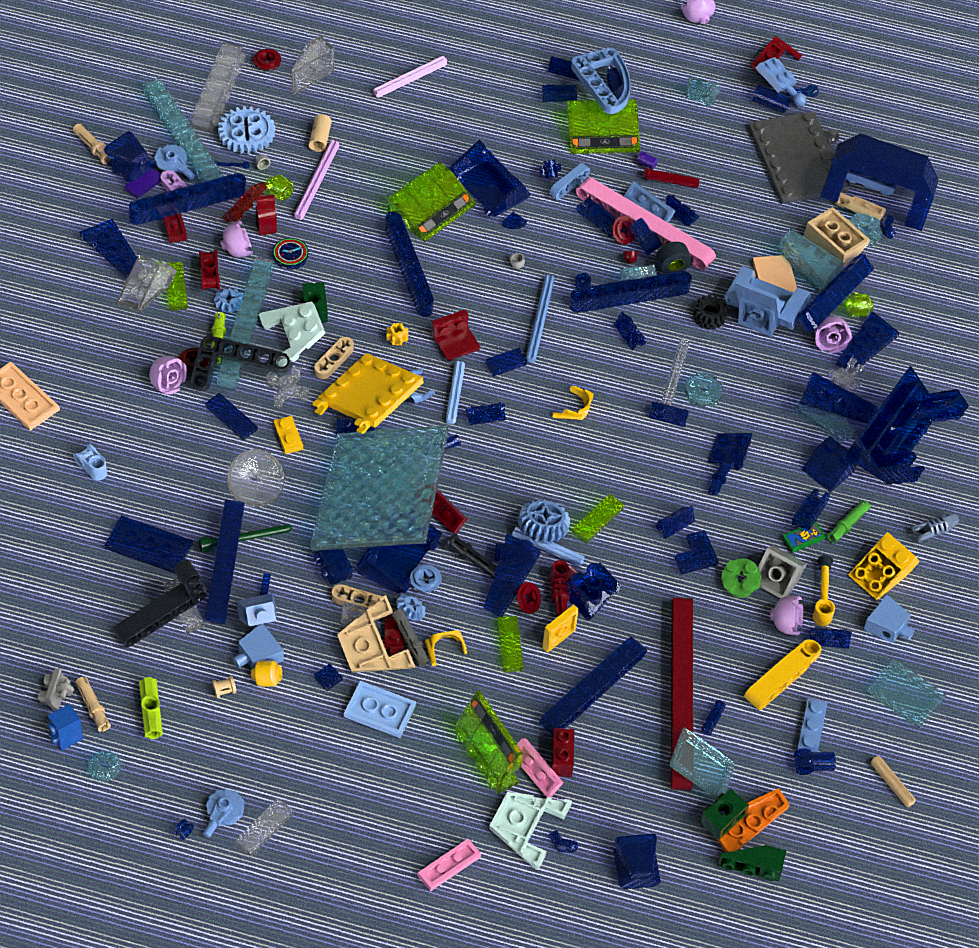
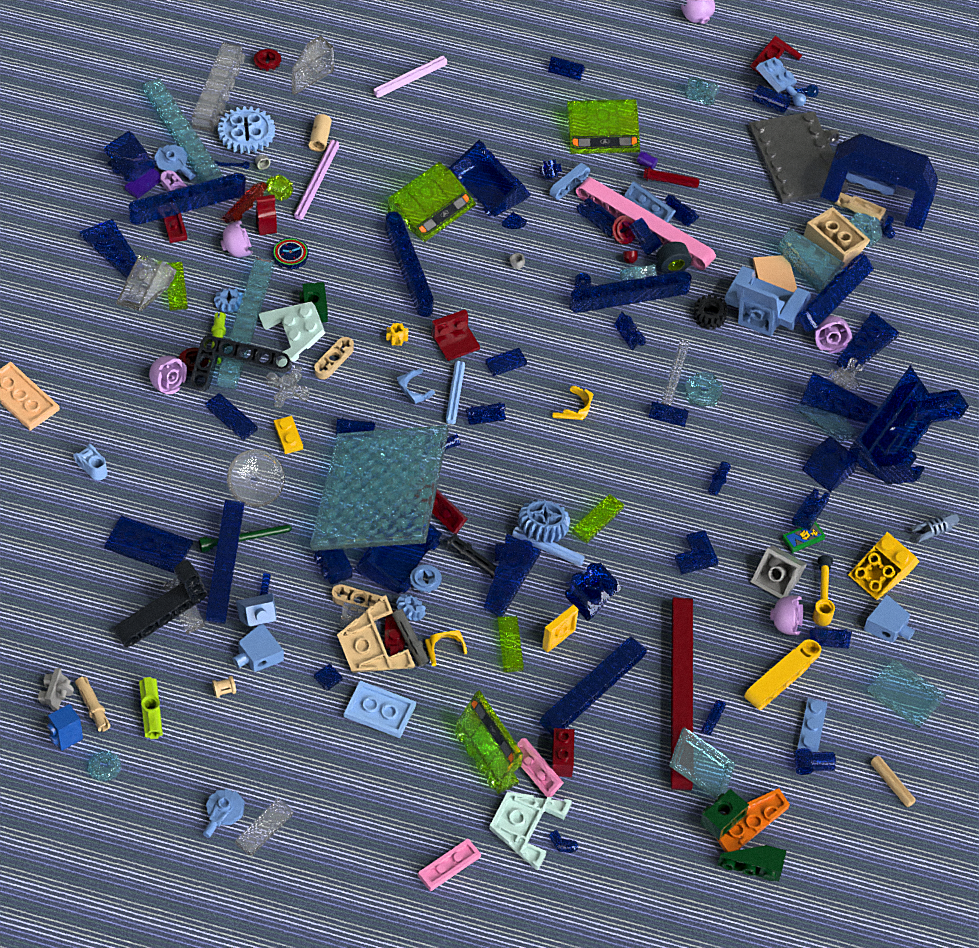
tan pin [73,124,115,165] -> none
clear blue bush [174,819,194,840] -> none
dark red piece [199,250,220,291] -> none
yellow head [251,660,282,687] -> none
yellow plate [312,353,424,434] -> none
dark red gear [515,582,541,614] -> none
medium blue axle [526,274,555,363] -> none
clear blue plate [542,85,577,102] -> none
dark red piece [546,560,587,616] -> none
medium blue beam [571,48,631,114] -> none
clear blue slope [606,65,631,100] -> none
clear blue piece [613,834,661,890] -> none
clear blue hinge [656,505,695,539] -> none
clear blue hinge [708,433,753,471] -> none
bright green plate [722,559,762,598] -> none
bright green pin [827,500,871,544] -> none
clear neon green head [845,293,874,317] -> none

